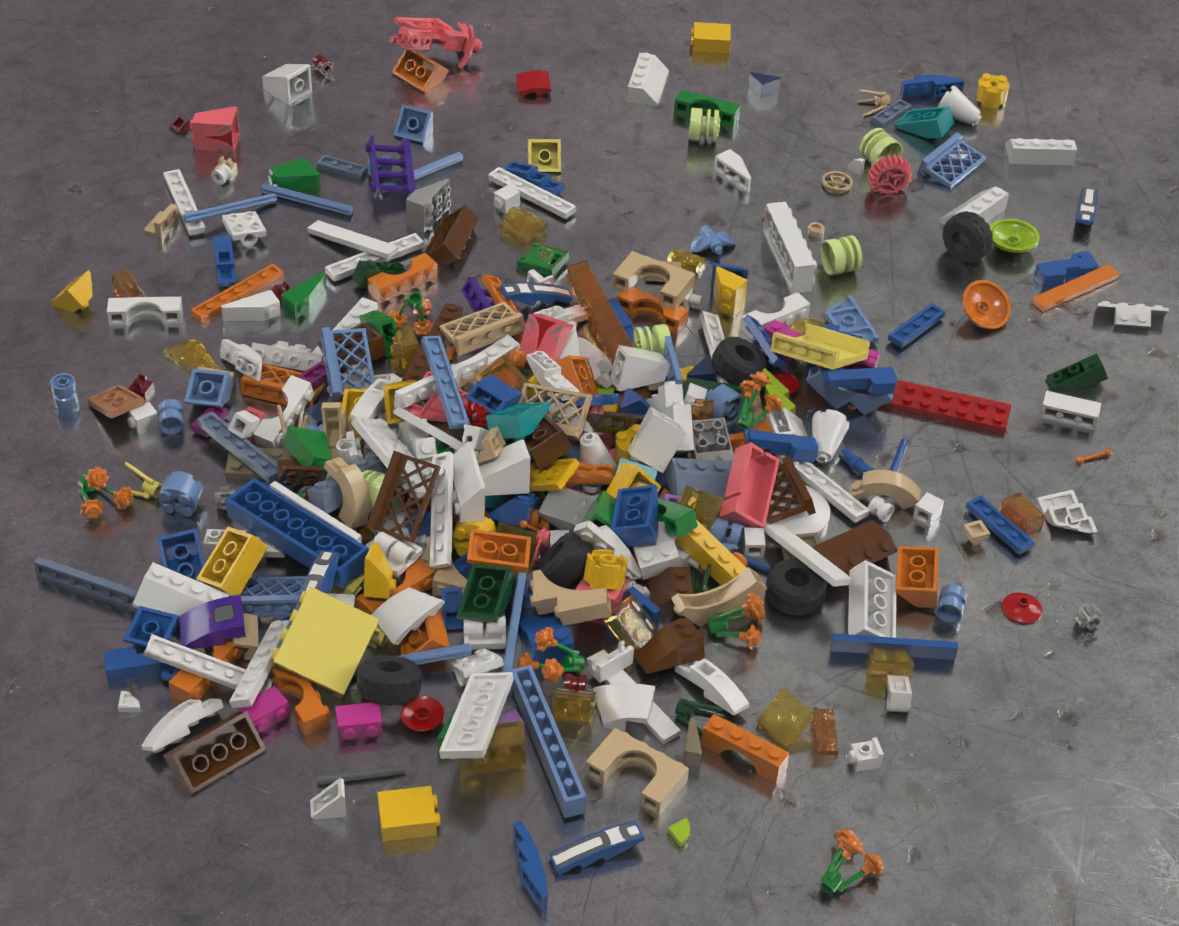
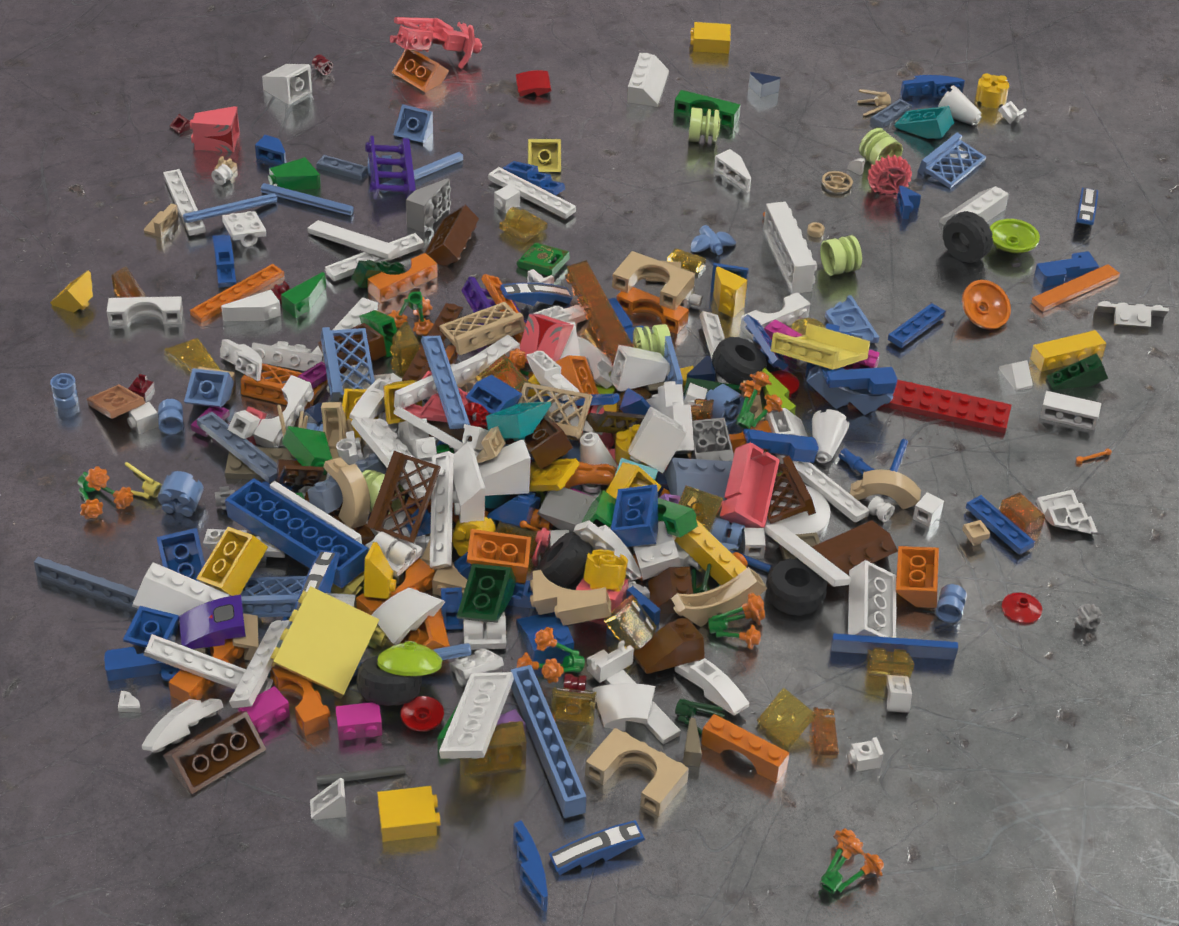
medium blue tile [502,572,527,673] -> none
lime tile [667,818,690,847] -> none
white slope [1005,138,1077,166] -> none
none -> blue slope [255,135,286,165]
none -> lime dish [377,641,442,676]
none -> blue slope [897,186,921,219]
none -> white bracket [998,101,1027,124]
none -> white slope [999,360,1033,392]
none -> yellow brick [1030,330,1107,372]

